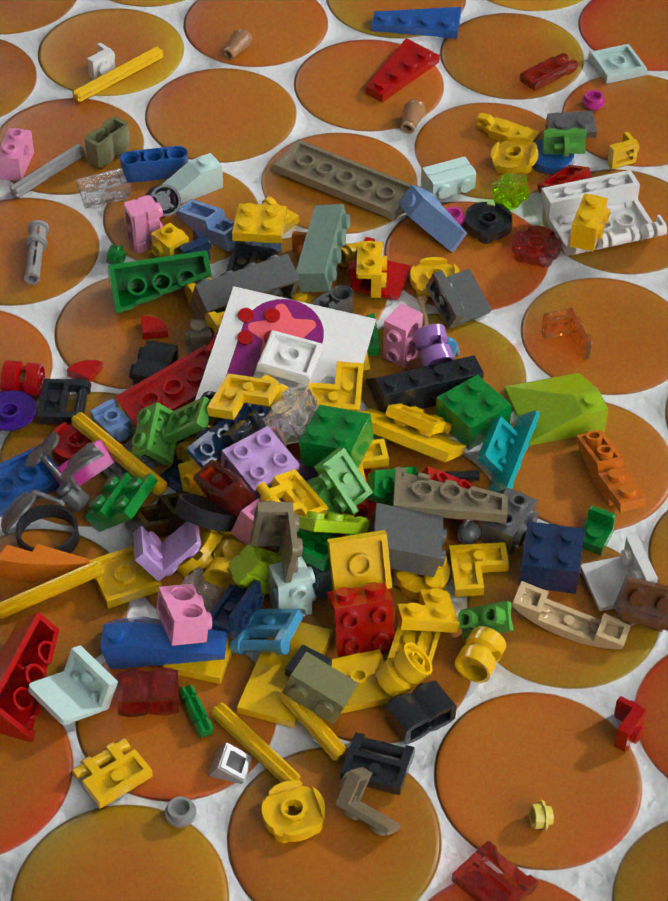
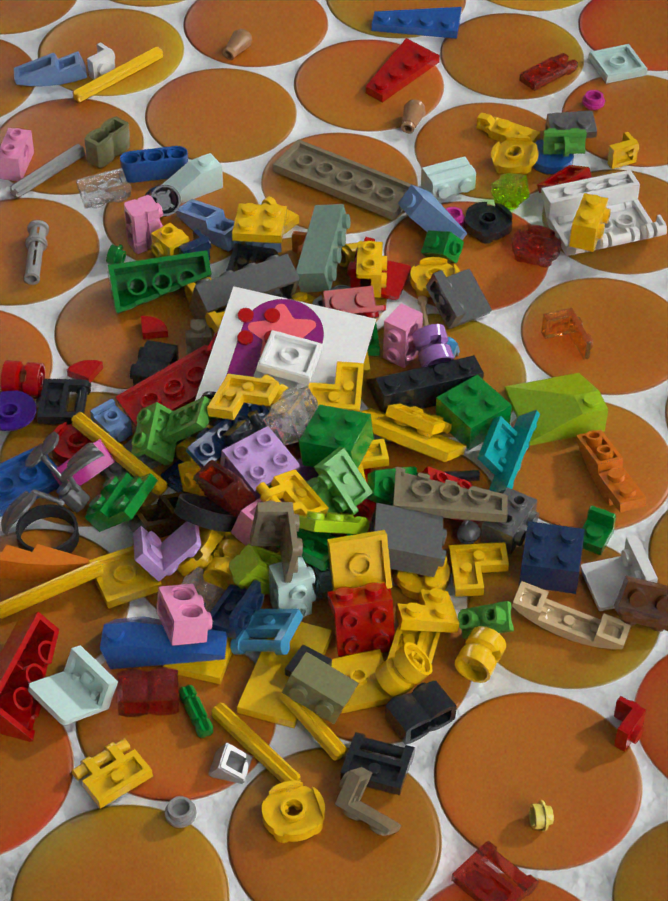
none -> medium blue slope [14,51,87,86]
none -> bracket [321,286,386,319]
none -> green bracket [421,230,464,263]

